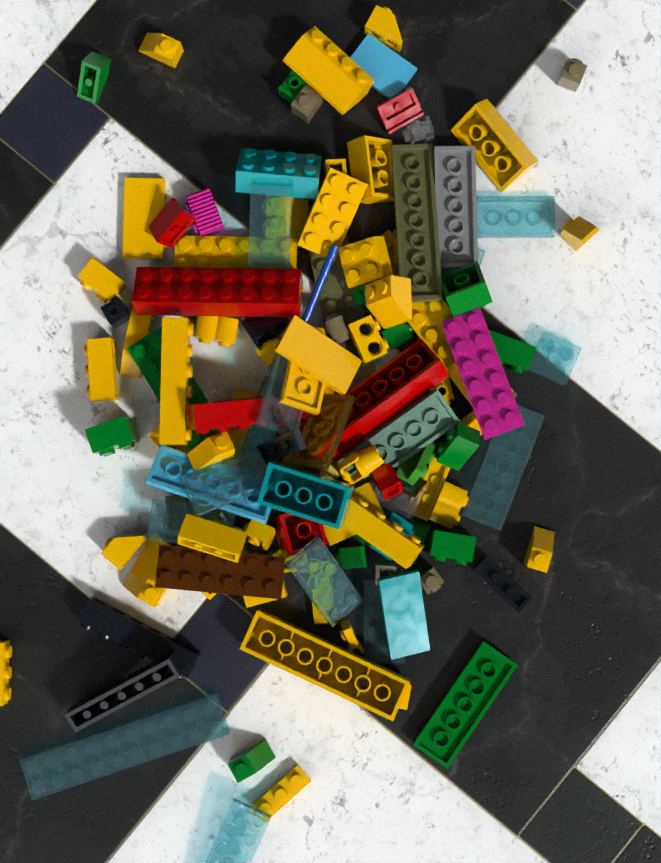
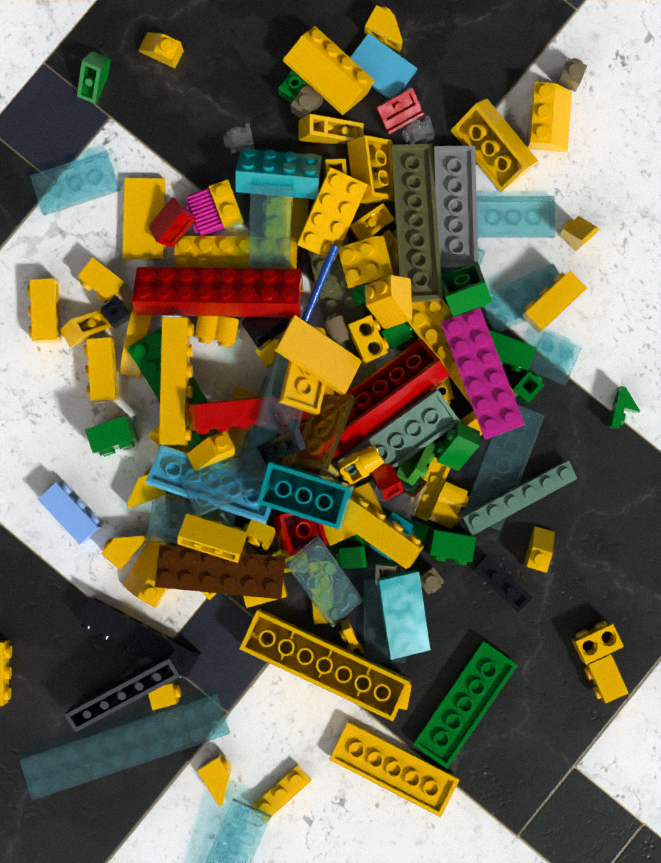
green slope [228,739,276,783] -> none
none -> yellow brick [27,278,61,343]
none -> clear light blue plate [30,151,121,216]
none -> light blue brick [37,482,102,545]
none -> yellow slope [60,310,112,347]
none -> yellow slope [126,469,169,508]
none -> yellow brick [148,680,181,710]
none -> yellow slope [197,753,232,807]
none -> yellow brick [209,179,244,230]
none -> clear brick [223,123,255,153]
none -> yellow slope [298,114,364,144]
none -> yellow plate [329,721,459,817]
none -> yellow plate [349,203,395,241]
none -> sand green plate [460,460,577,536]
none -> clear light blue plate [483,263,559,333]
none -> green brick [512,371,545,405]
none -> yellow brick [522,270,587,333]
none -> yellow slope [527,82,572,152]
none -> yellow brick [572,621,624,664]
none -> yellow brick [584,654,628,703]
none -> green slope [607,386,640,429]

